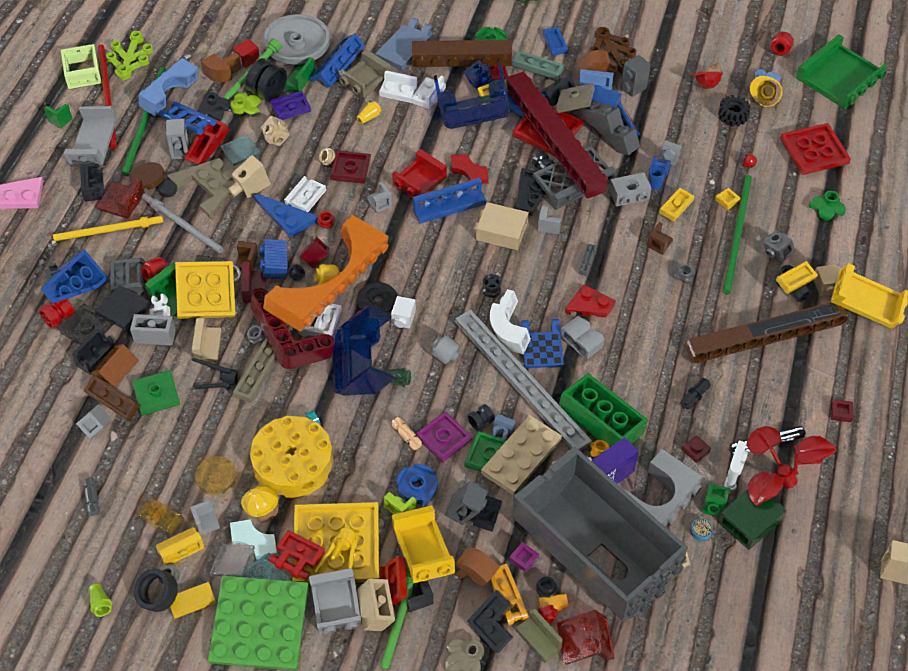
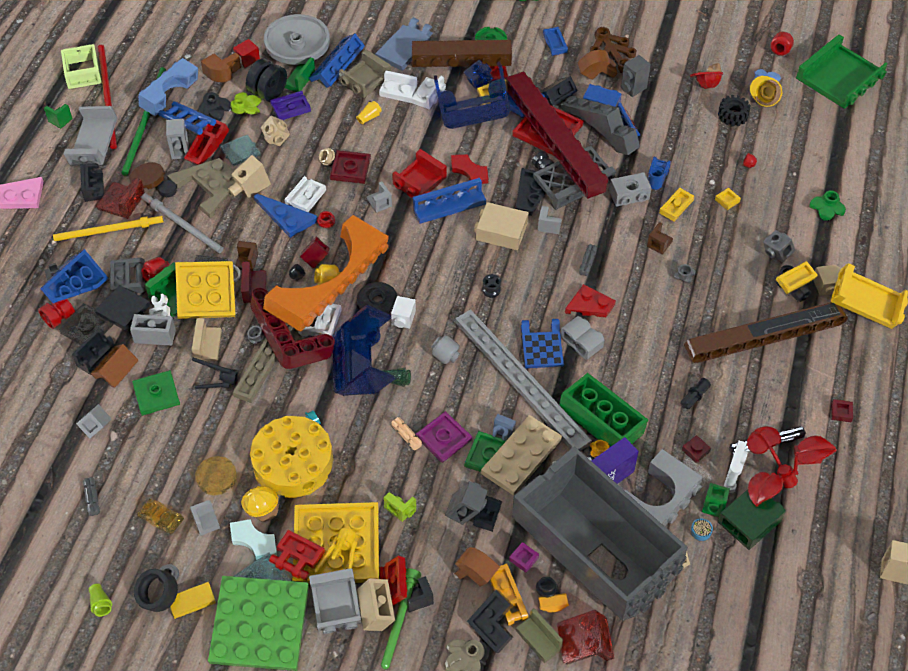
reddish brown tile [84,374,141,421] -> none
lime plant [106,31,153,80] -> none
yellow panel [156,527,205,565] -> none
clear piece [210,543,255,577] -> none
bright green piece [223,38,282,100] -> none
blue brick [259,239,287,279] -> none
yellow panel [392,505,455,584] -> none
blue plate [397,464,438,505] -> none
black wheel [467,404,495,431] -> none
white arch [490,289,531,354] -> none
sand green plate [512,50,564,80] -> none
red plate [538,605,559,623] -> none
dark tan plate [556,83,595,113] -> none
medium blue tile [578,69,614,90] -> none
light grey bracket [659,140,682,166] -> none
green piece [723,175,752,295] -> none
red plate [780,123,851,175] -> none

